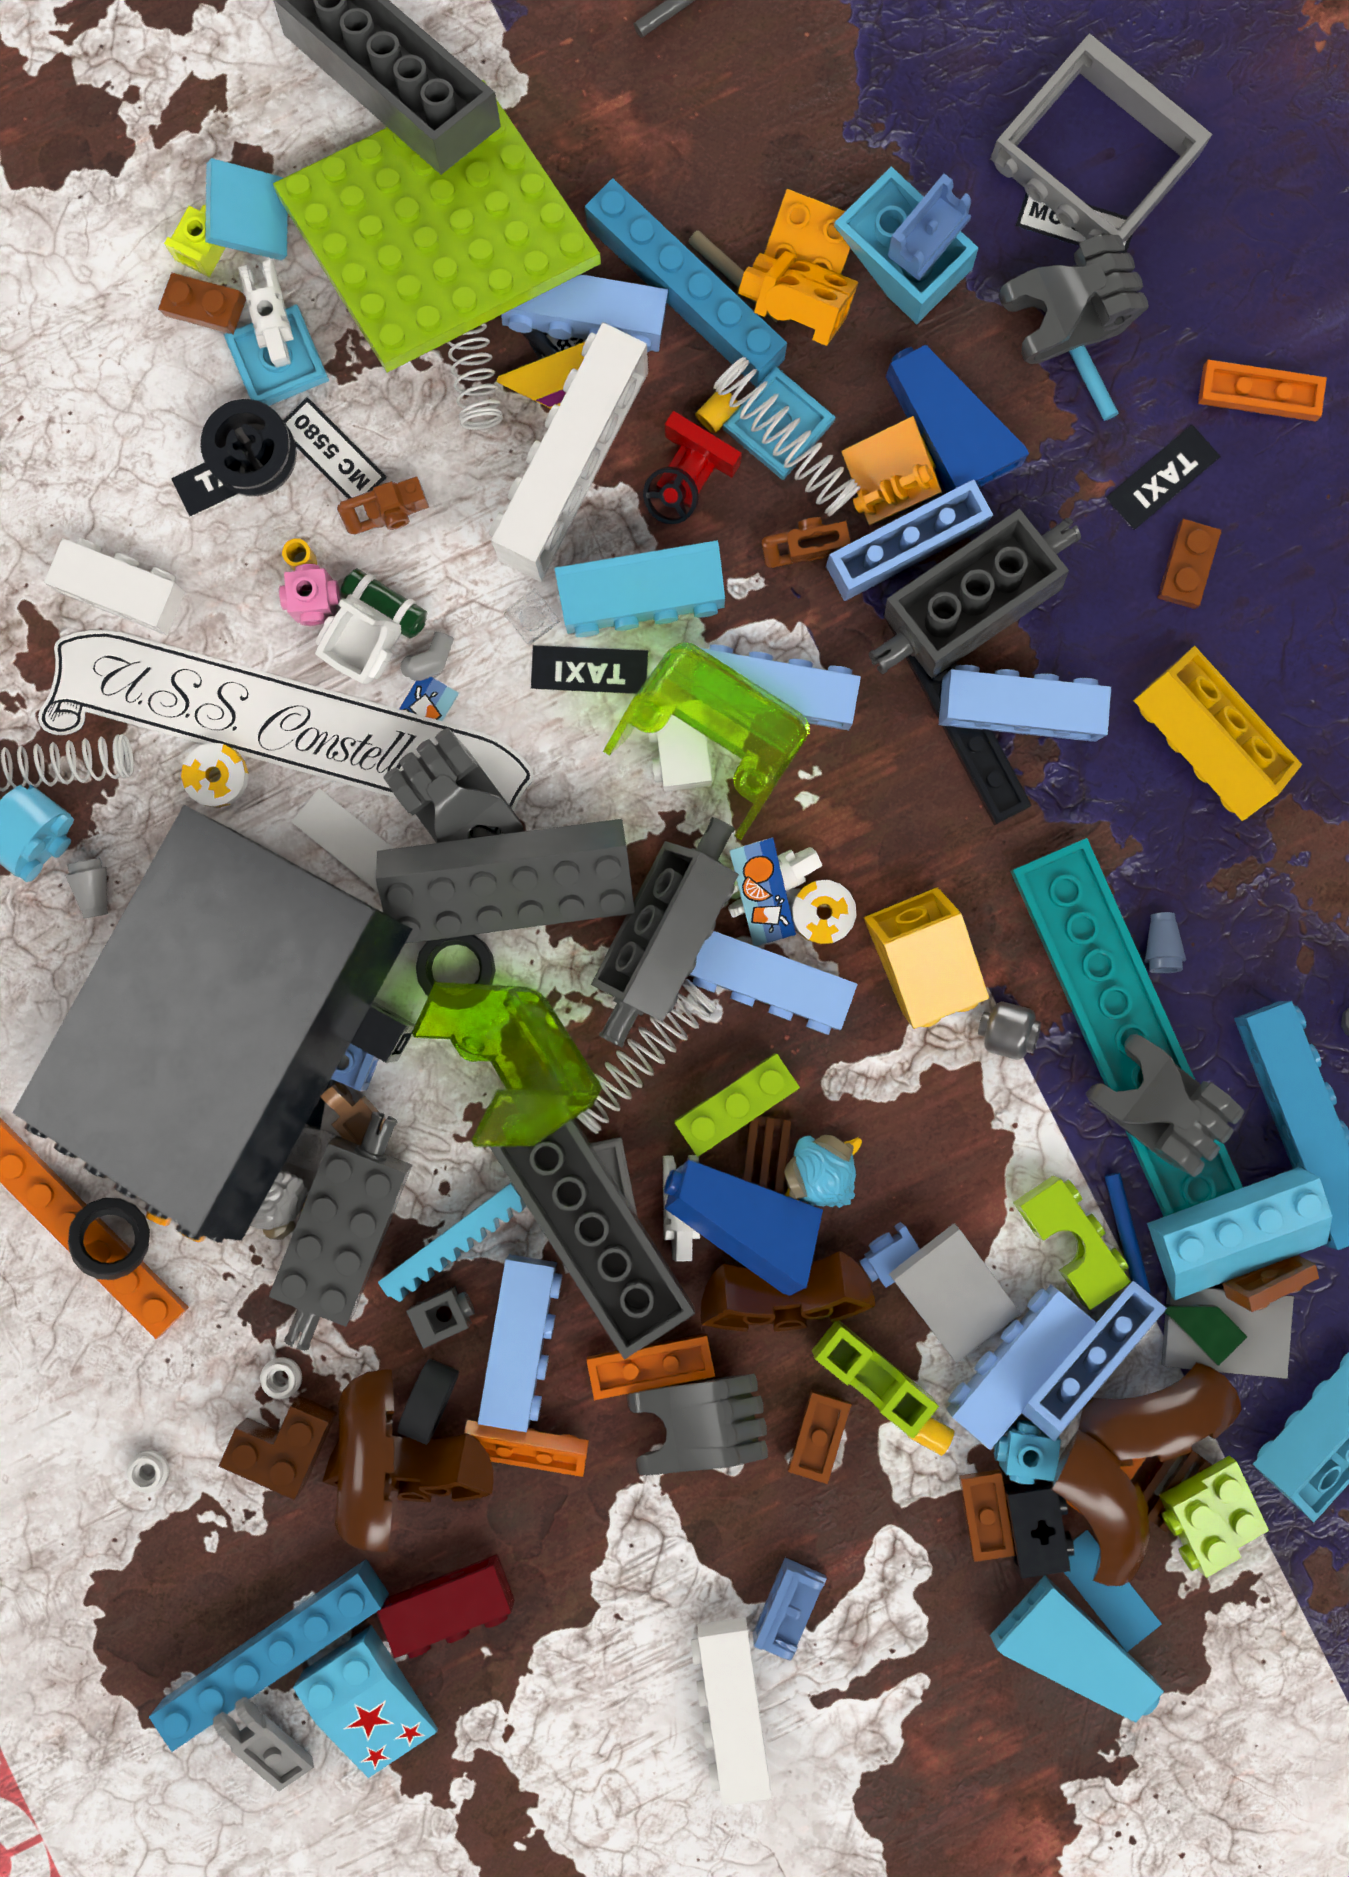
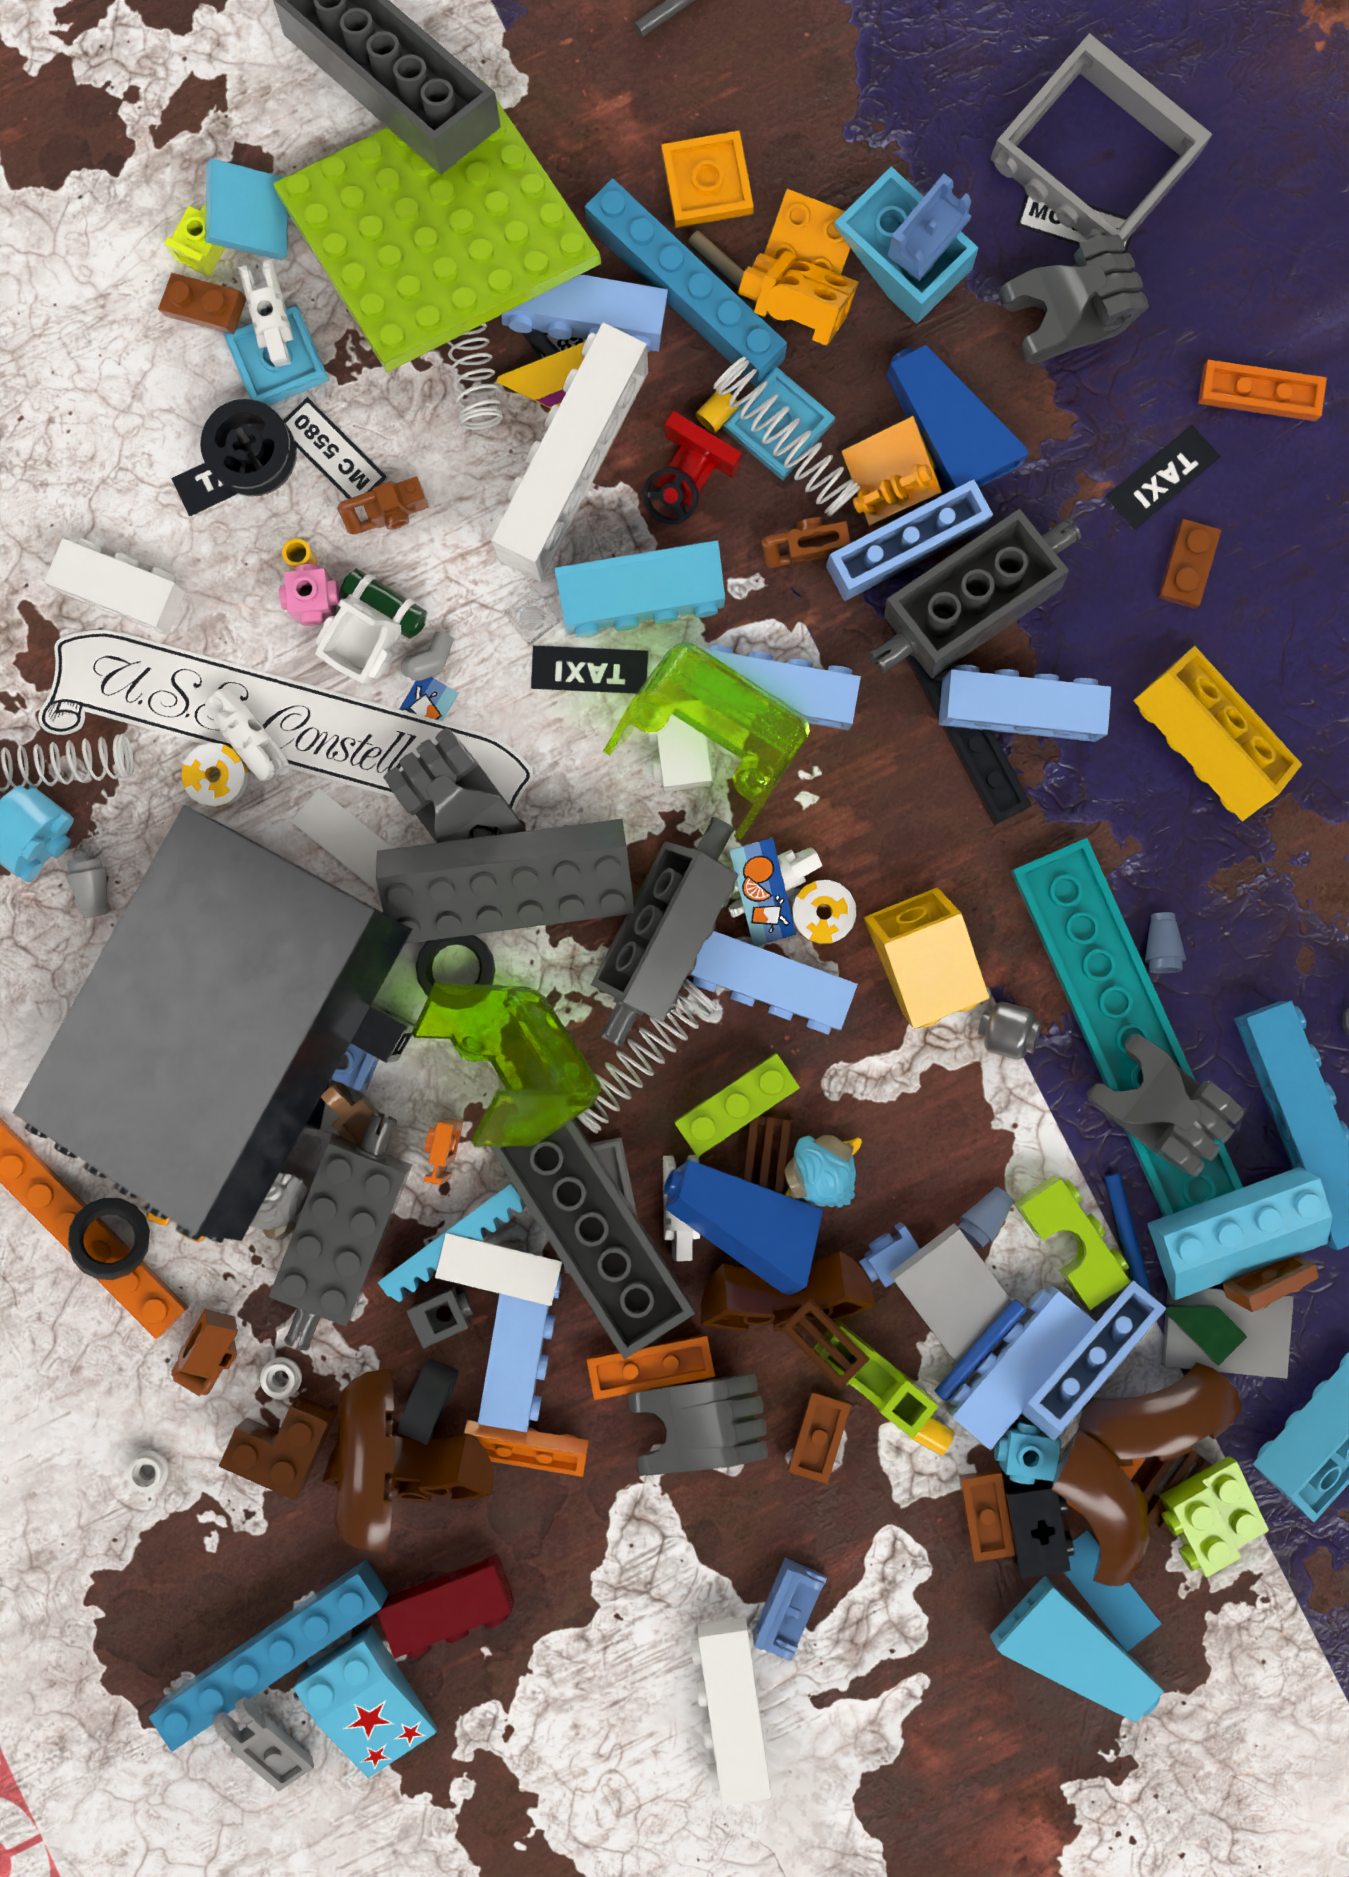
medium azure bar [1069,346,1118,421] -> none
none -> dark orange piece [171,1309,238,1397]
none -> white hinge [205,687,290,782]
none -> orange plate [424,1118,464,1185]
none -> white sticker [435,1233,562,1306]
none -> light orange plate [661,131,754,228]
none -> reddish brown tile [781,1298,871,1390]
none -> blue bar [934,1299,1028,1402]
none -> sand blue cone [958,1187,1015,1249]

